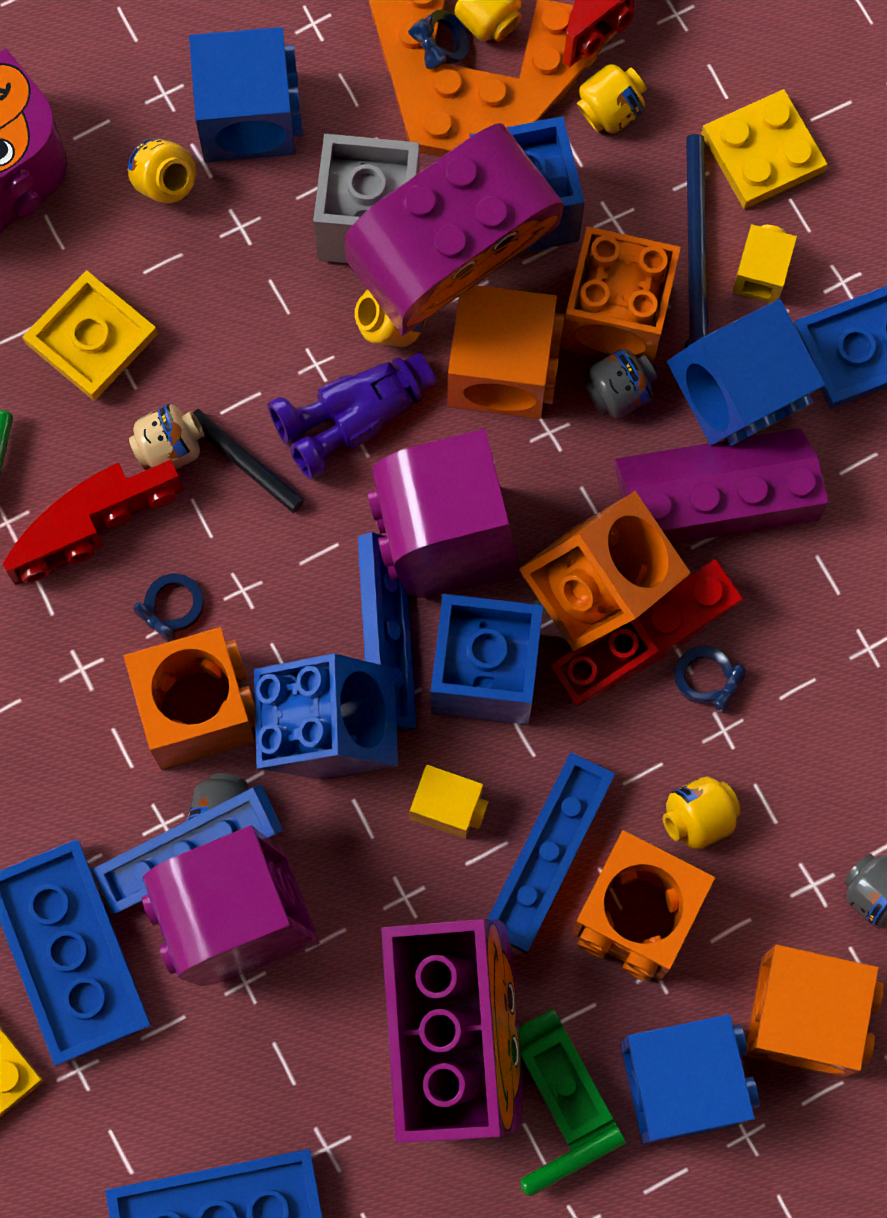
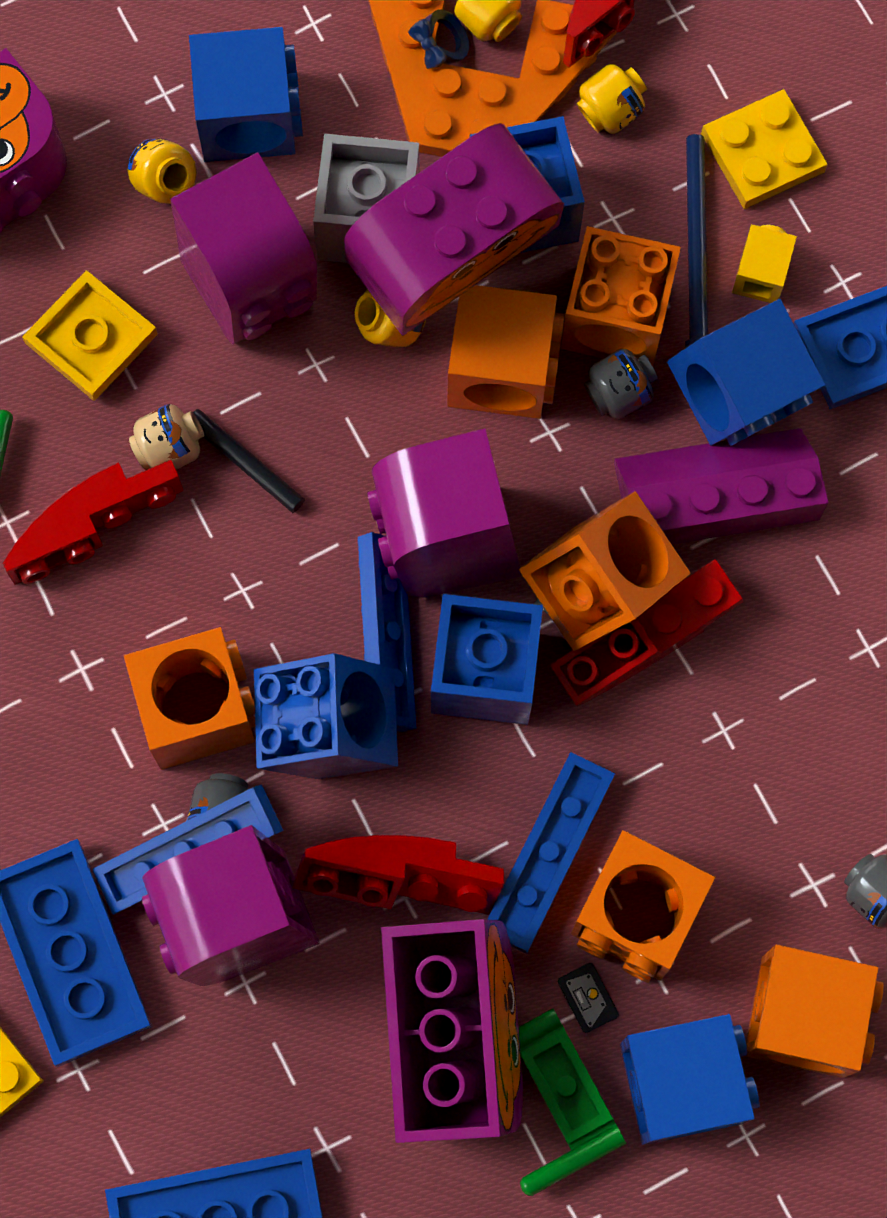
dark blue piece [133,573,204,642] -> none
dark purple piece [267,353,438,480] -> none
yellow brick [409,764,489,839] -> none
yellow head [663,776,740,850] -> none
dark blue piece [674,646,746,713] -> none
none -> magenta brick [170,152,317,345]
none -> red slope [293,835,504,915]
none -> black sticker [557,963,619,1033]

